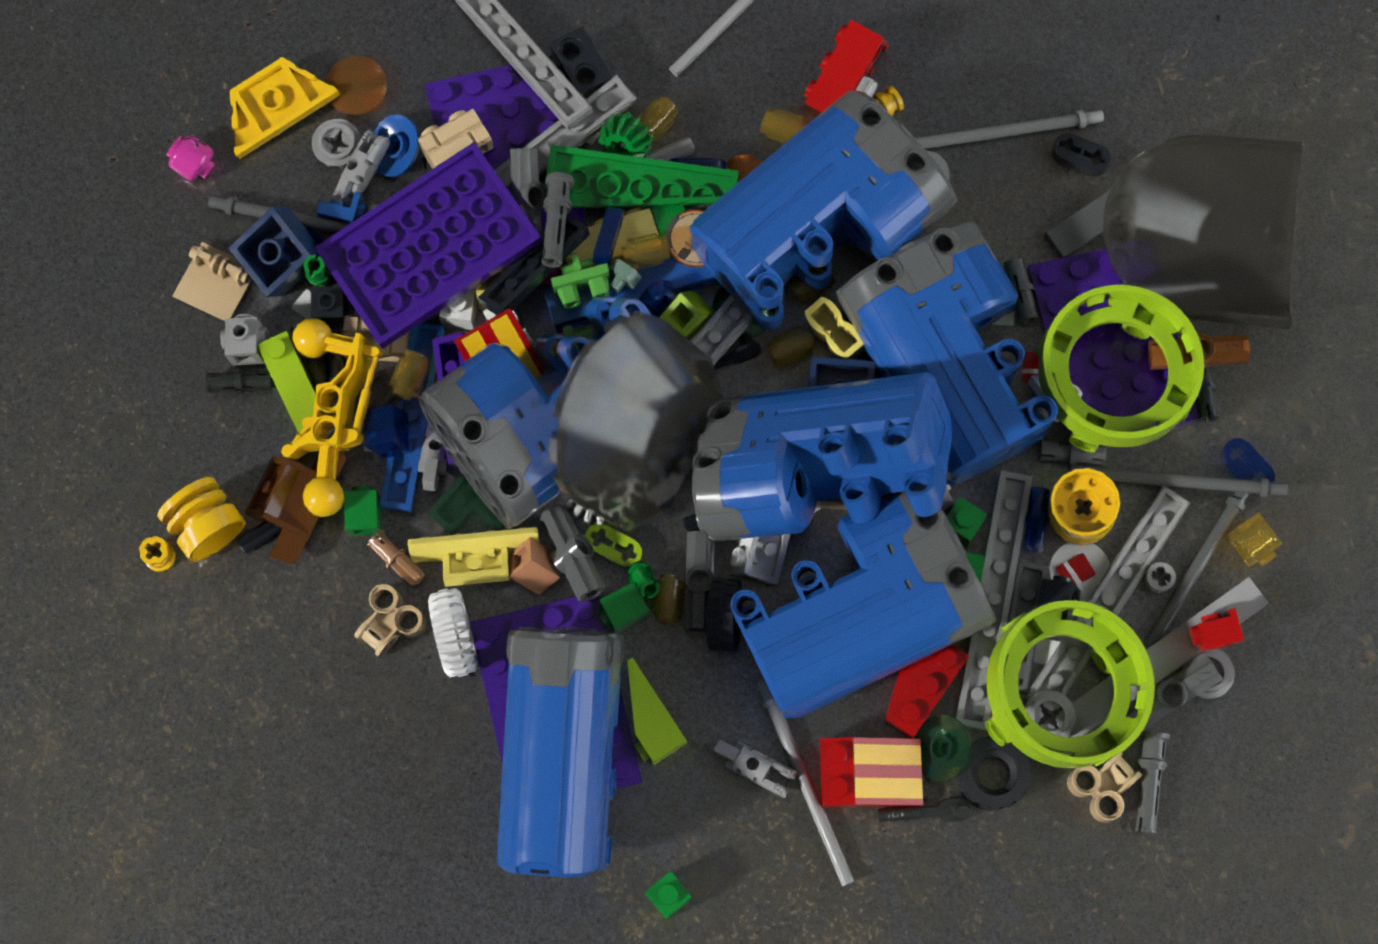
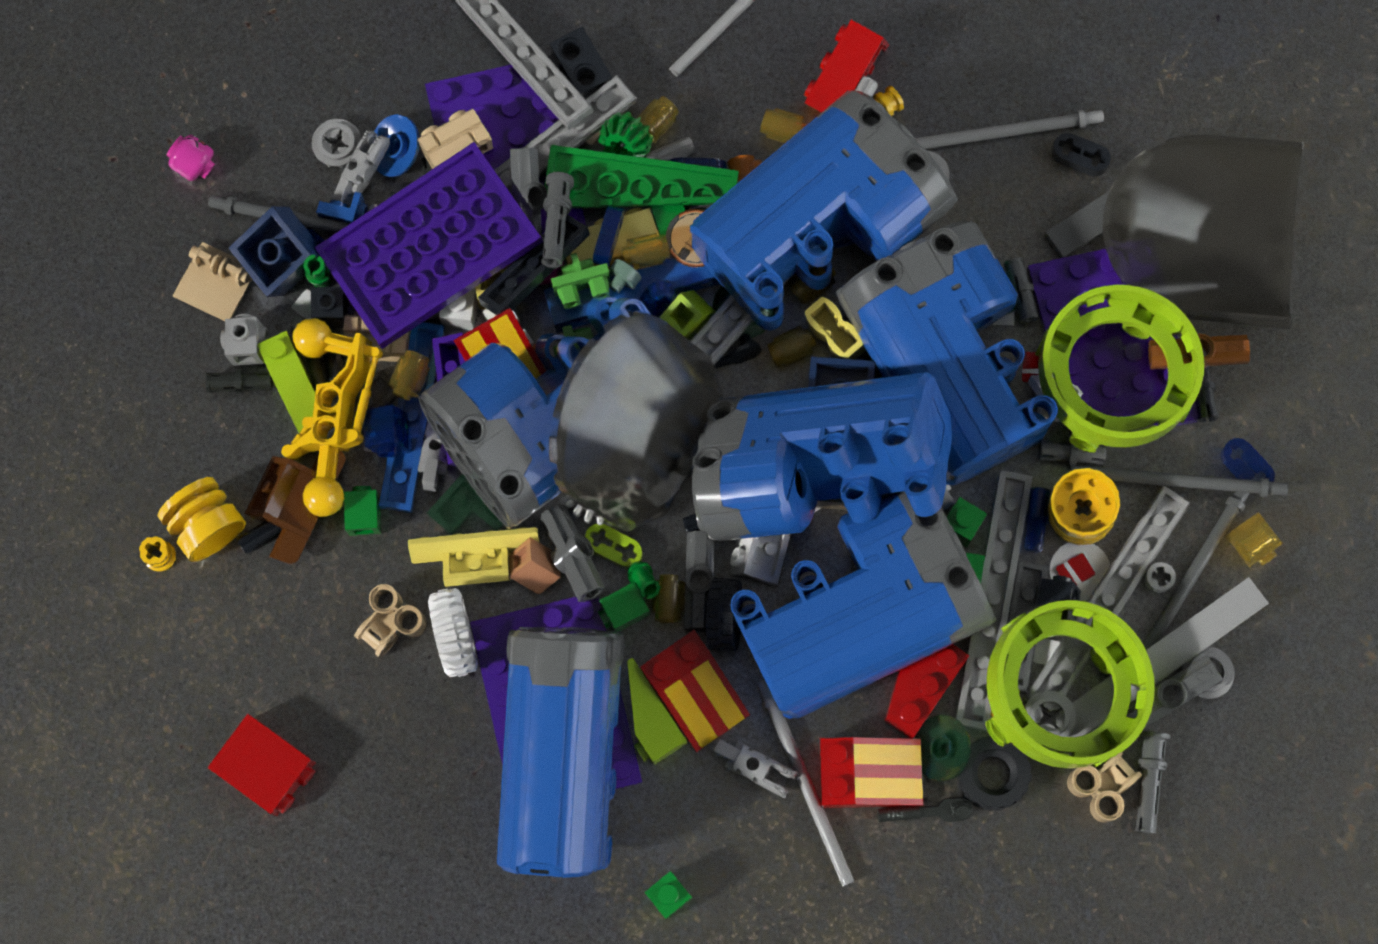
yellow wing [230,57,340,159] -> none
clear orange dish [325,56,387,115] -> none
medium nougat axle [367,531,424,587] -> none
red brick [1189,608,1244,653] -> none
none -> red brick [207,714,316,816]
none -> red slope [640,630,750,753]

